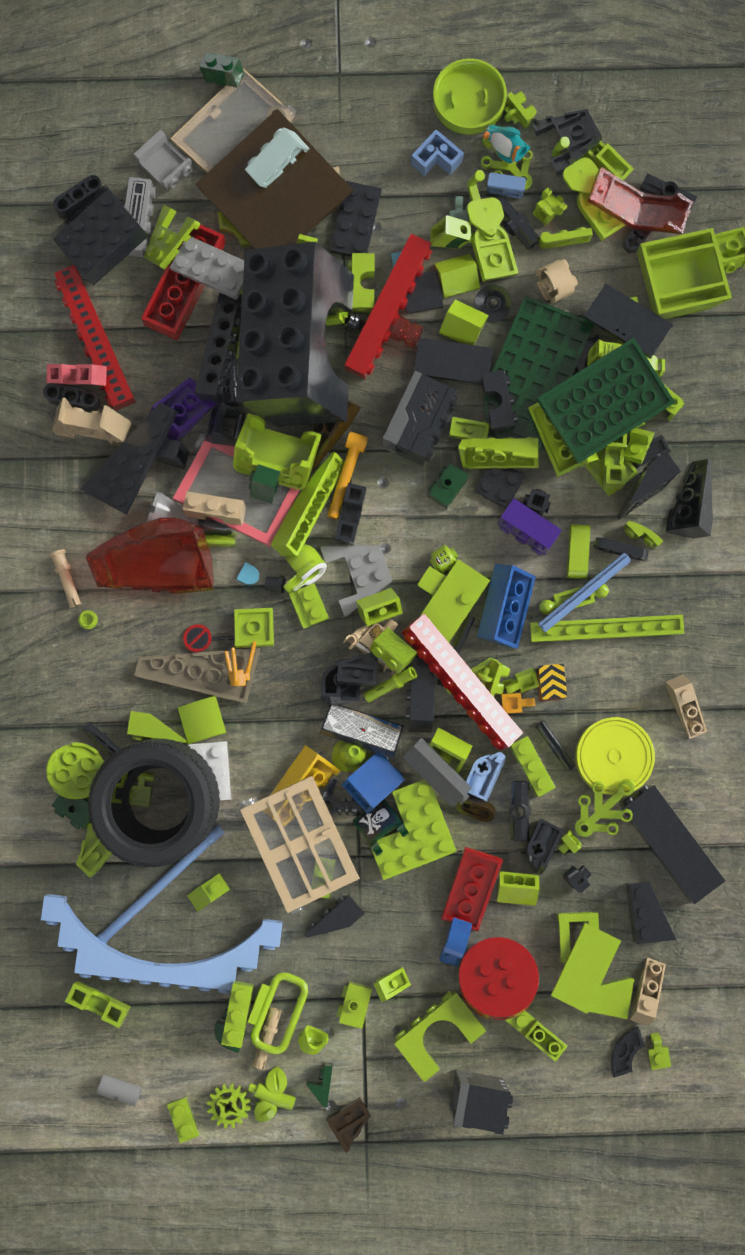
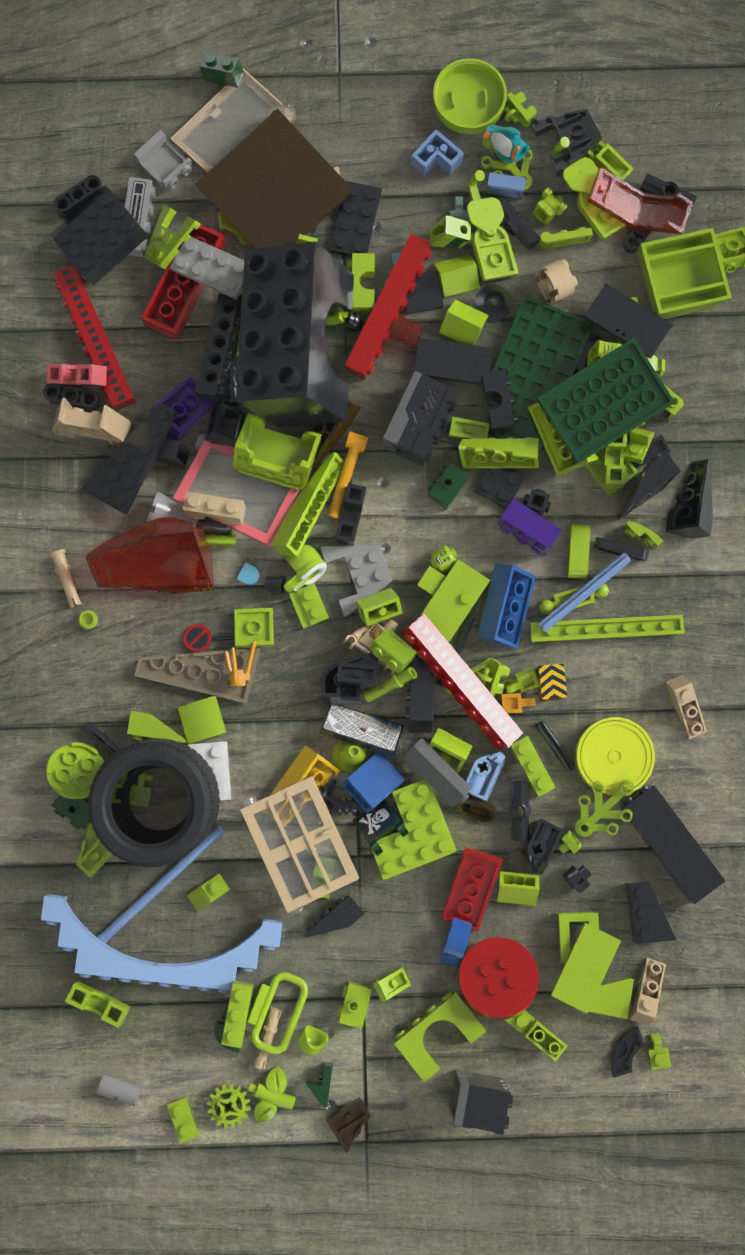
light aqua wedge [245,127,310,188] -> none
dark green brick [248,464,280,504] -> none

